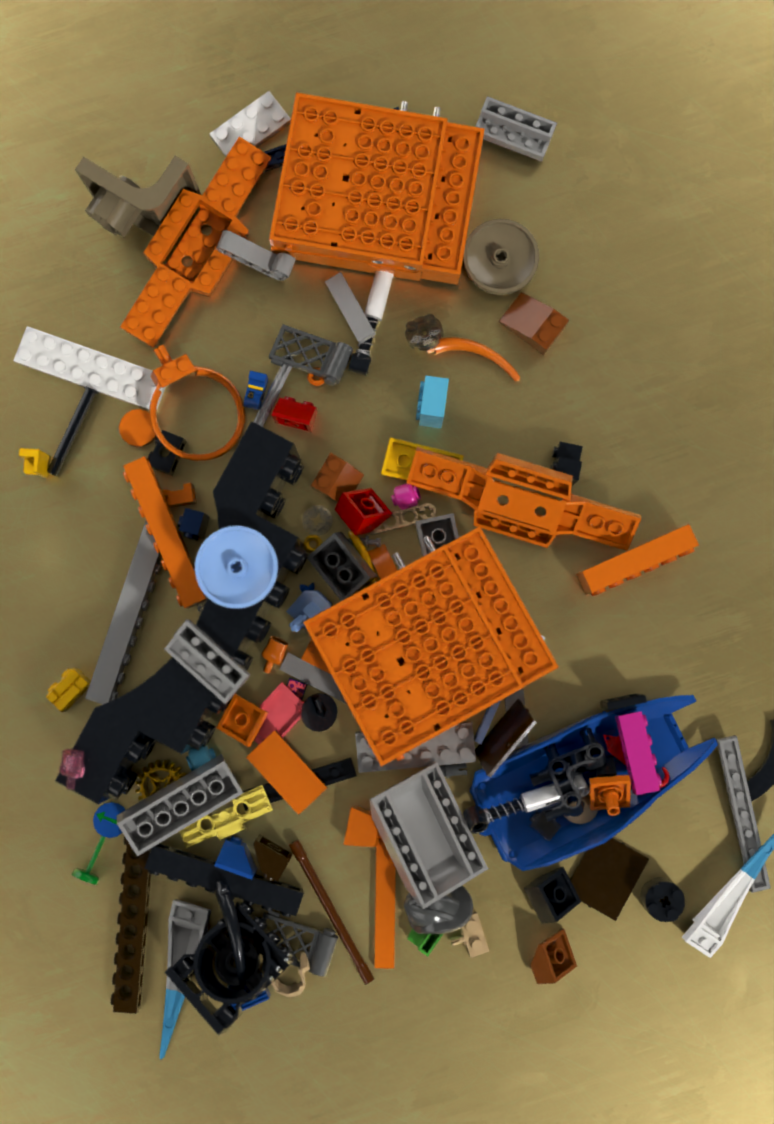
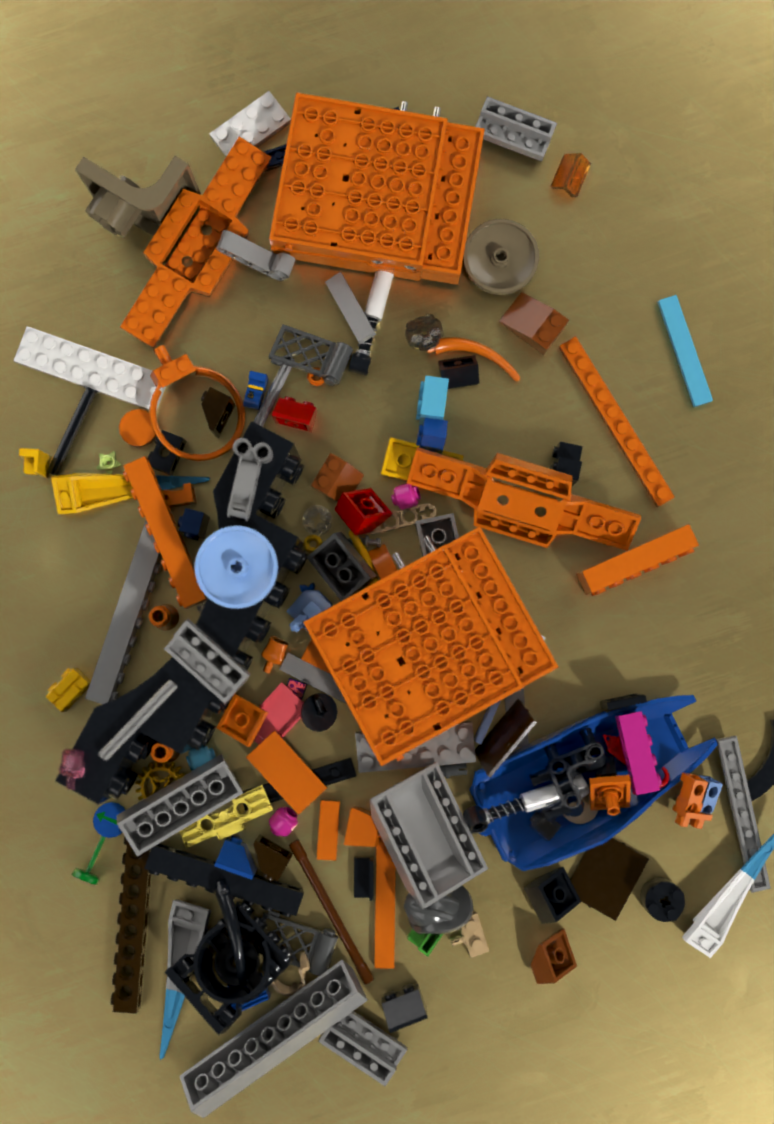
none -> yellow plate [51,473,210,514]
none -> yellowish green plate [97,451,121,474]
none -> light grey axle [99,680,177,761]
none -> orange plant [149,604,179,631]
none -> orange plant [151,741,180,763]
none -> light grey brick [179,960,368,1118]
none -> dark brown slope [201,387,236,438]
none -> light grey piece [227,438,273,521]
none -> dark pink head [269,807,298,837]
none -> orange tile [317,799,340,861]
none -> light grey brick [318,1011,407,1086]
none -> black panel [354,857,374,901]
none -> black slope [381,983,428,1033]
none -> blue brick [416,418,448,454]
none -> black panel [438,355,480,389]
none -> clear orange panel [551,153,591,197]
none -> orange plate [559,336,675,507]
none -> medium azure tile [657,295,713,407]
none -> orange hips [672,772,723,829]

